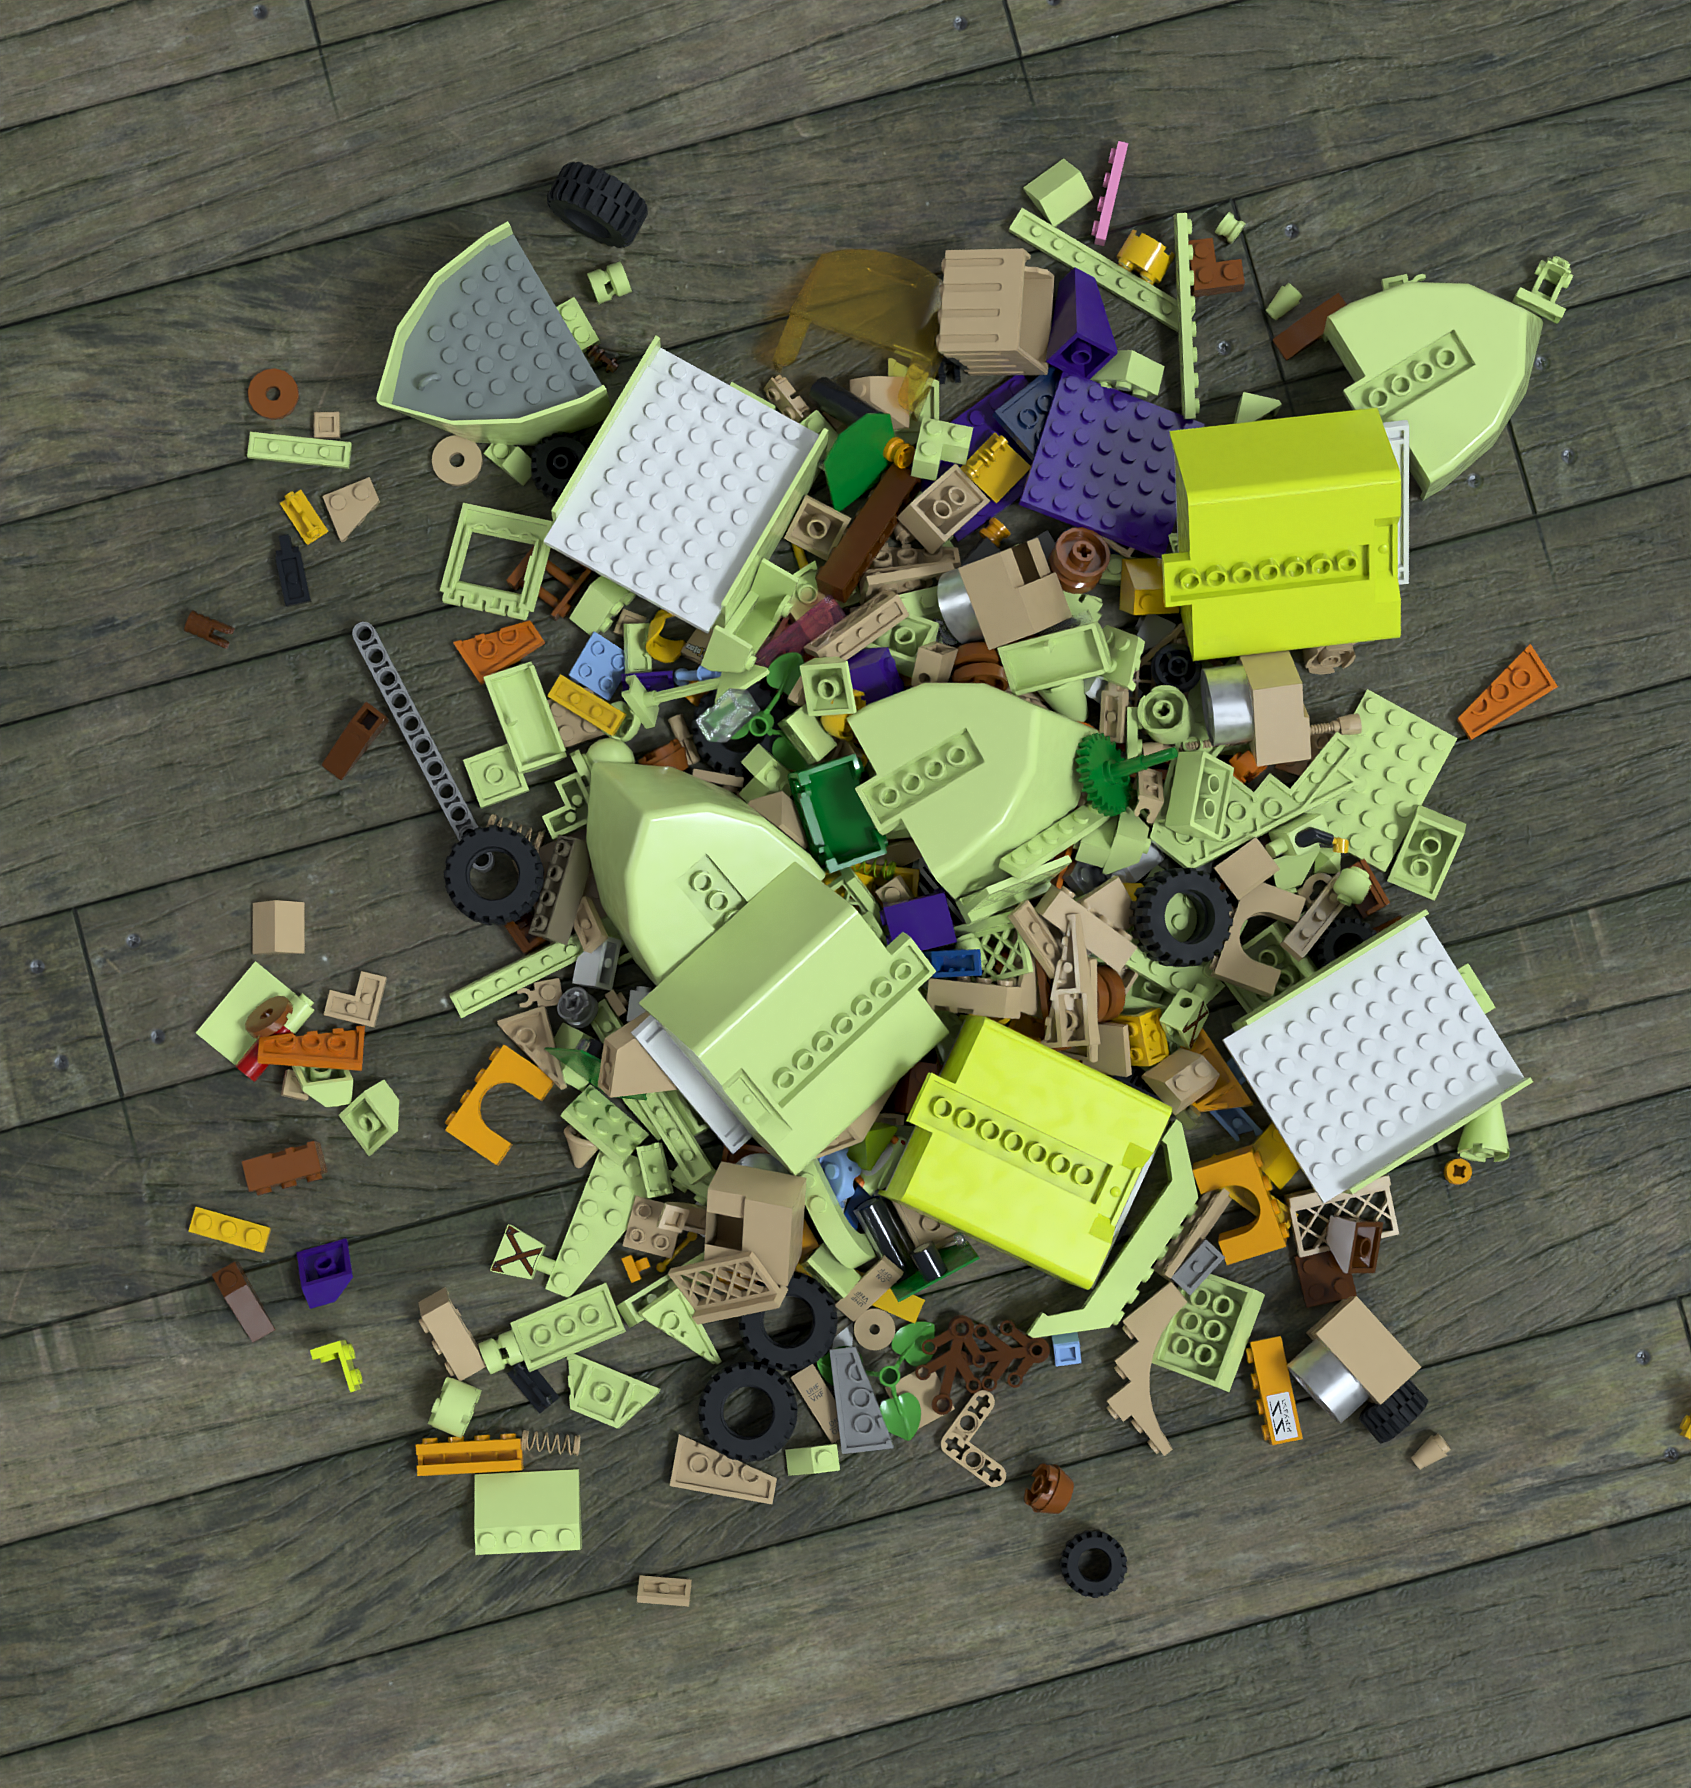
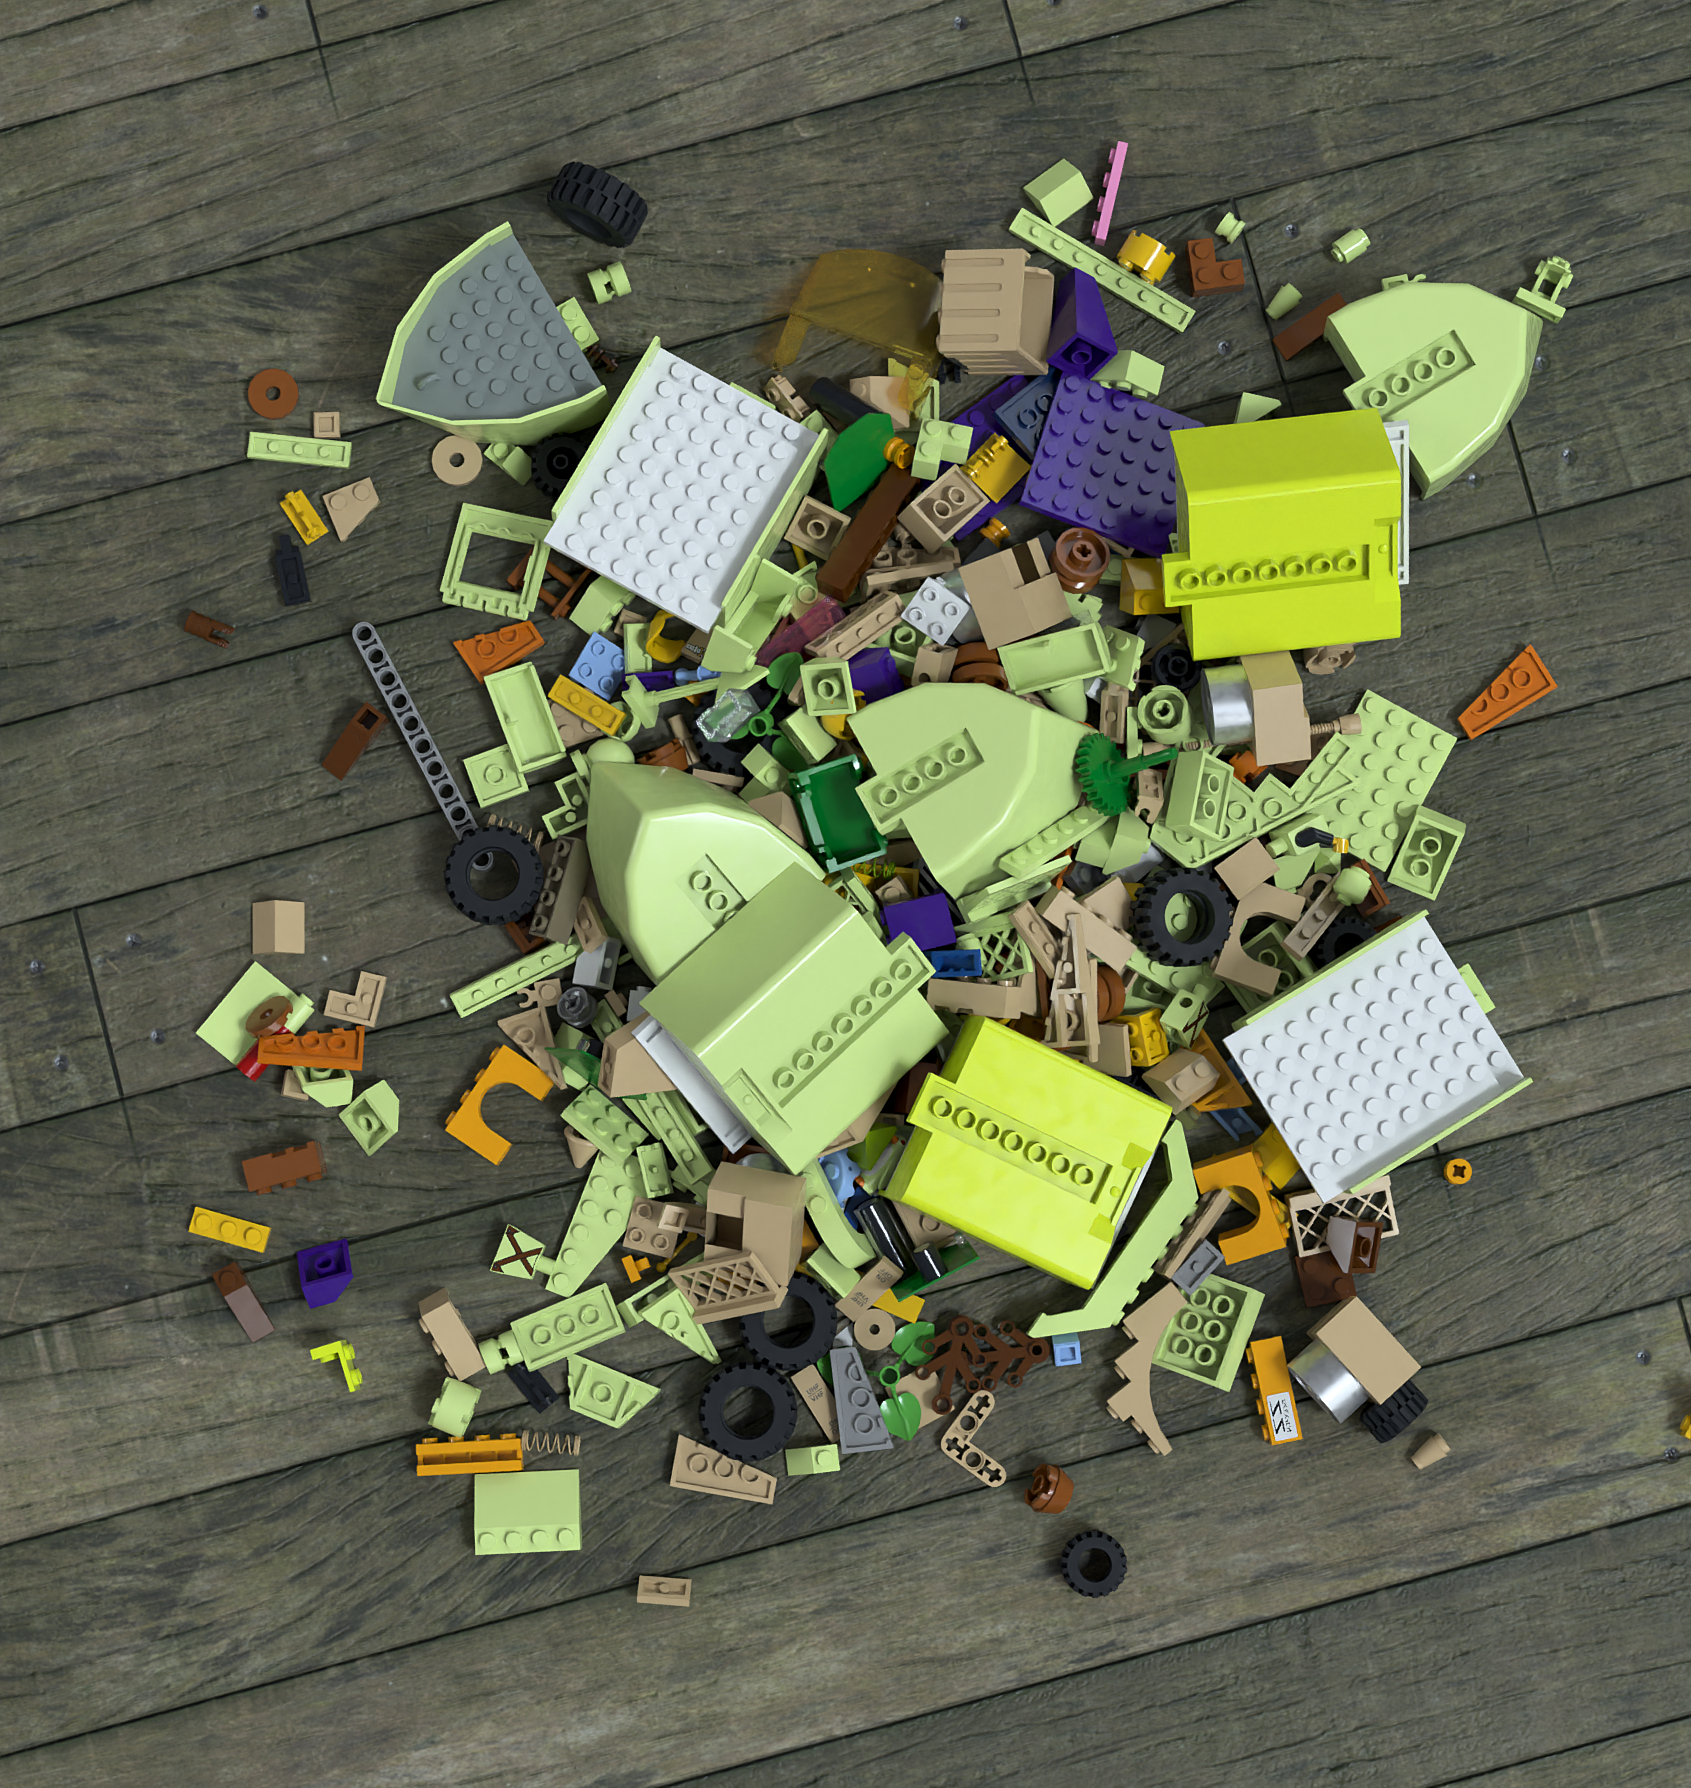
yellowish green plate [1173,213,1200,419] -> none
yellowish green cone [1457,1102,1510,1162] -> none
none -> white hinge [900,576,971,646]
none -> yellowish green brick [1331,228,1370,264]

